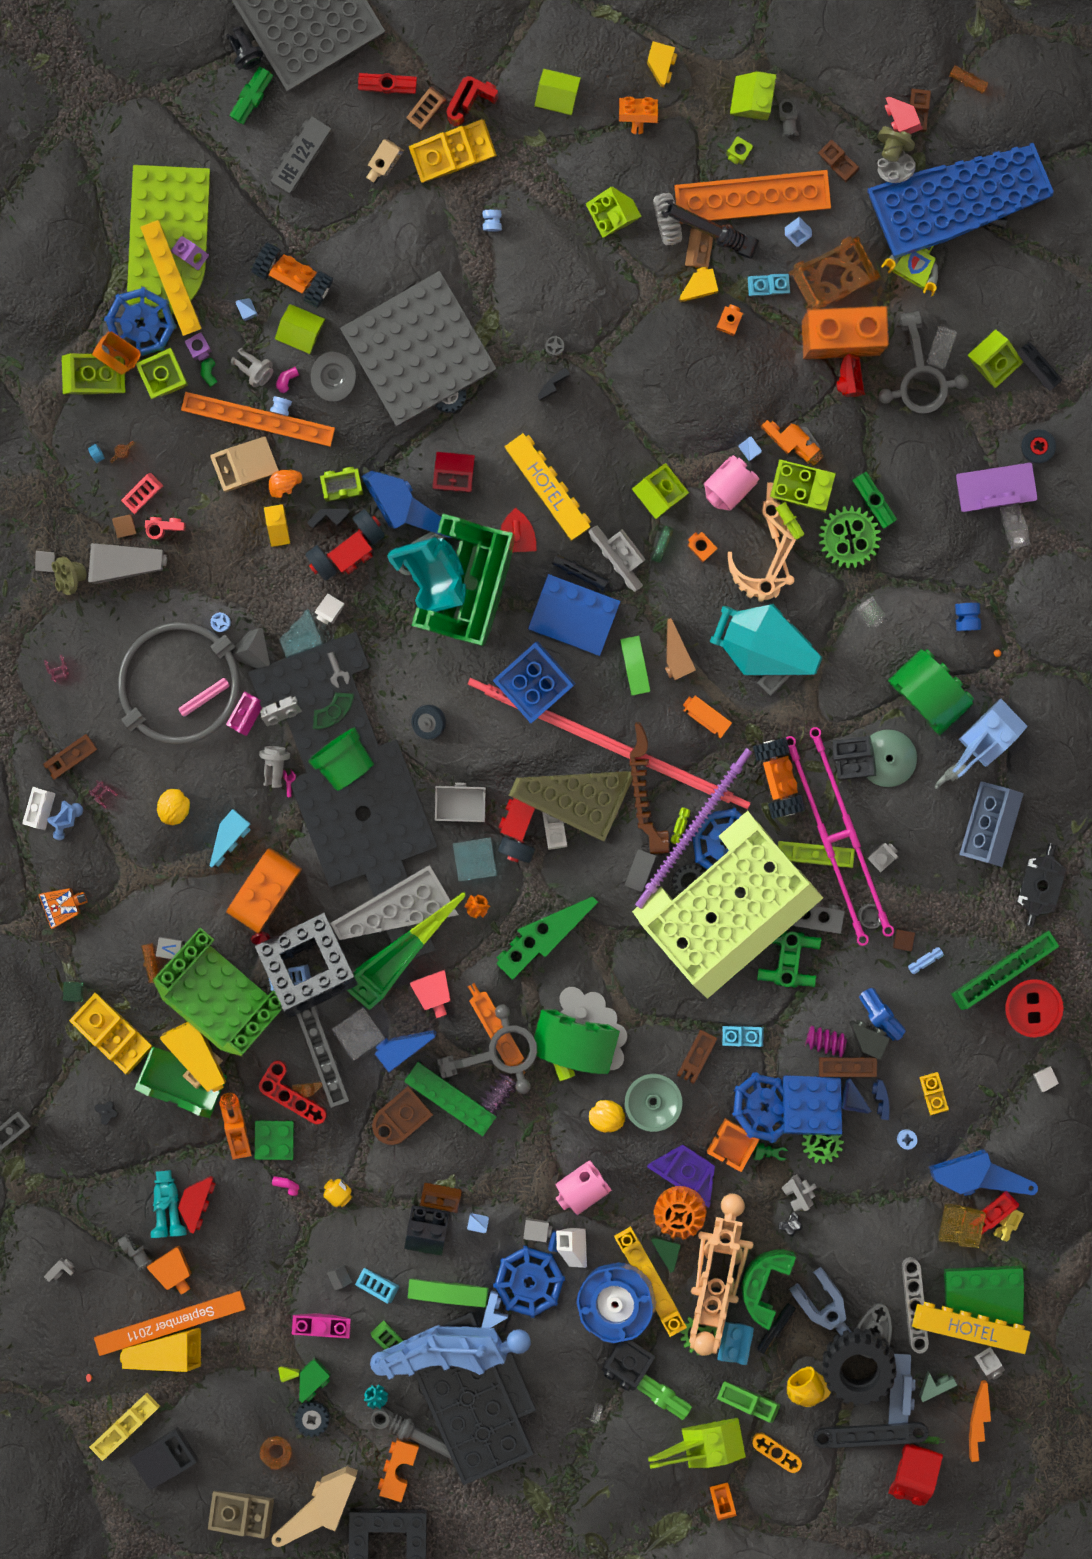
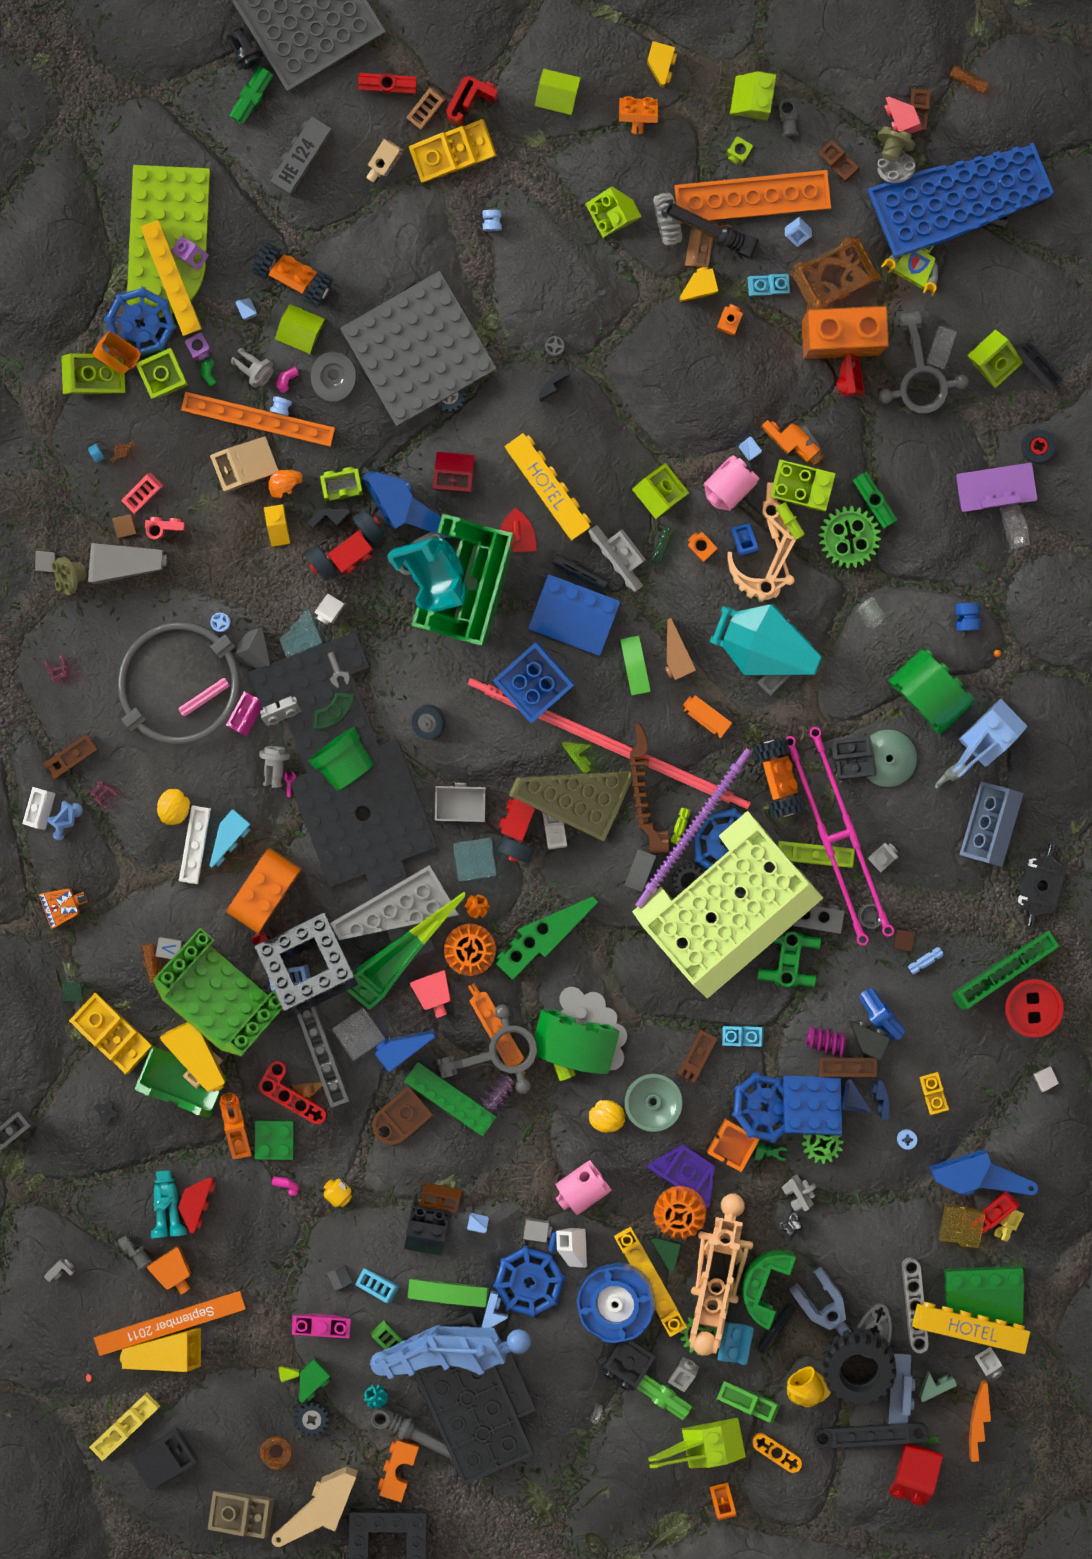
none -> white tile [179,805,211,884]
none -> orange gear [444,924,496,976]
none -> clear neon green slope [561,742,591,774]
none -> light grey bracket [668,1357,699,1392]
none -> blue slope [731,523,759,557]

